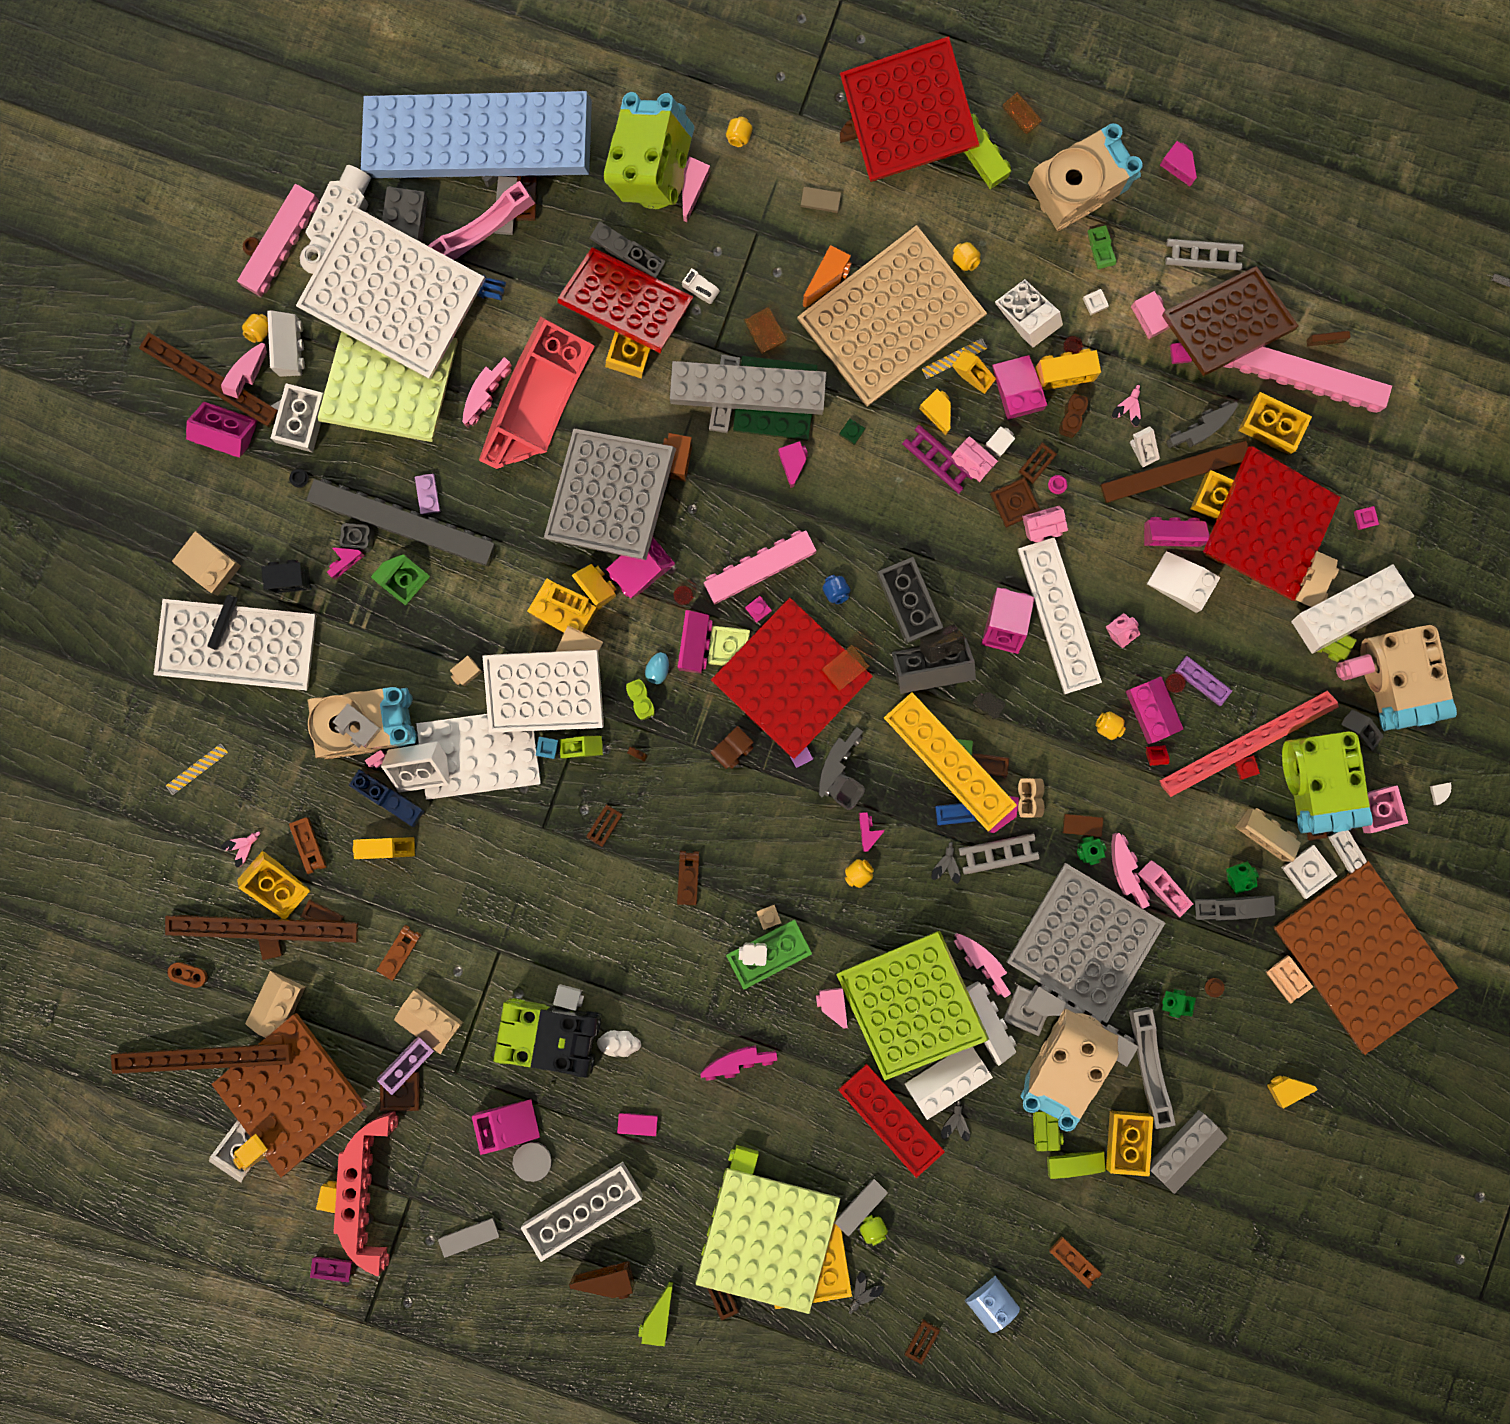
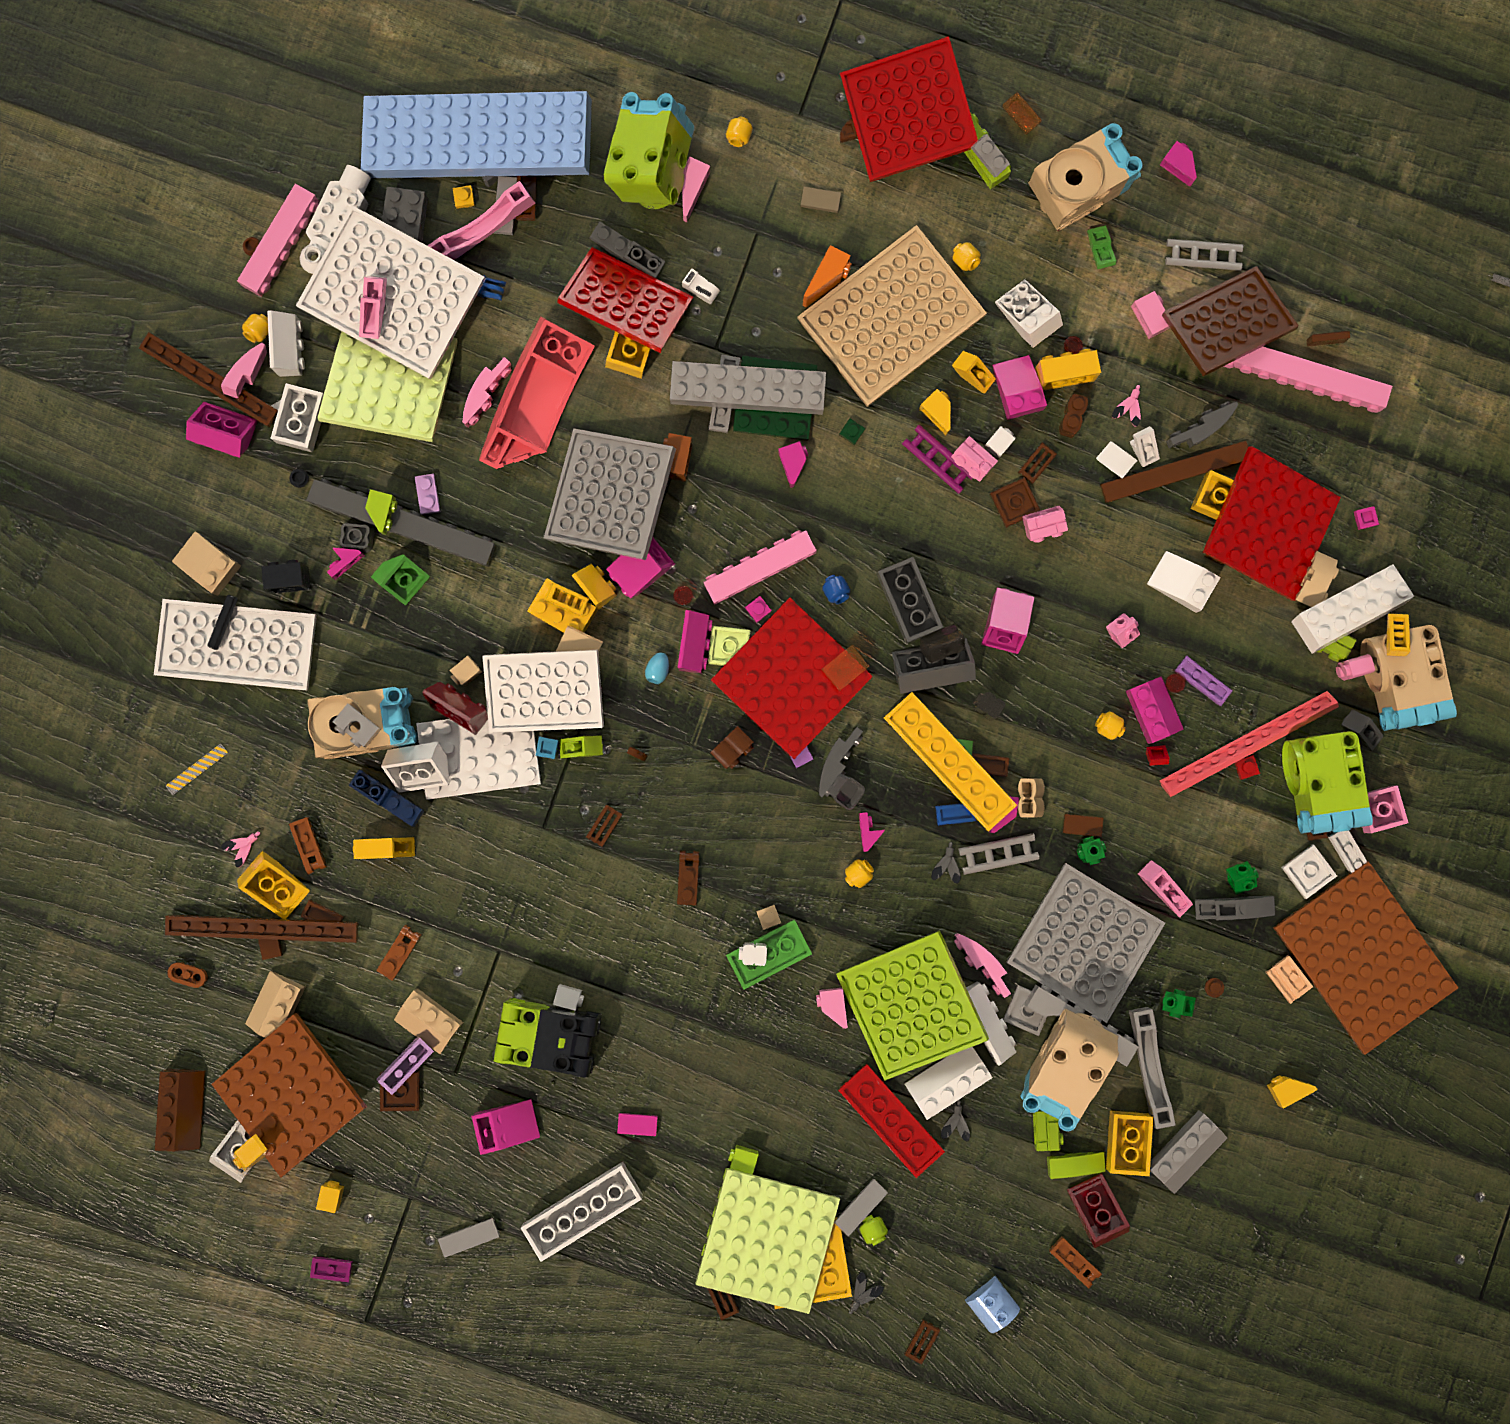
reddish brown plate [111,1043,293,1074] -> none
coral slope [334,1111,398,1276] -> none
bright pink plate [365,750,386,768] -> none
light grey tile [513,1142,552,1182] -> none
reddish brown slope [569,1261,635,1299] -> none
white arm [597,1030,641,1057] -> none
lime brick [626,679,655,721] -> none
lime slope [638,1282,673,1347] -> none
dark pink slope [701,1045,777,1080] -> none
clear orange plate [744,307,786,354] -> none
sticker [922,338,987,379] -> none
white plate [1017,537,1102,694] -> none
dark pink plate [1048,475,1067,494] -> none
white plate [1083,289,1109,316] -> none
bright pink slope [1111,833,1150,909] -> none
dark pink slope [1144,517,1210,547] -> none
dark pink plate [1170,343,1192,364] -> none
tan slope [1235,808,1301,862] -> none
yellow brick [1238,392,1312,455] -> none
white tile [1430,782,1451,805] -> none
none -> reddish brown slope [155,1069,205,1152]
none -> bright pink slope [359,276,387,339]
none -> lime slope [365,489,397,535]
none -> dark red slope [422,682,488,735]
none -> yellow plate [453,185,475,209]
none -> light grey plate [971,134,1010,177]
none -> dark red slope [1067,1173,1130,1248]
none -> white sticker [1096,442,1137,478]
none -> yellow slope [1386,614,1410,656]

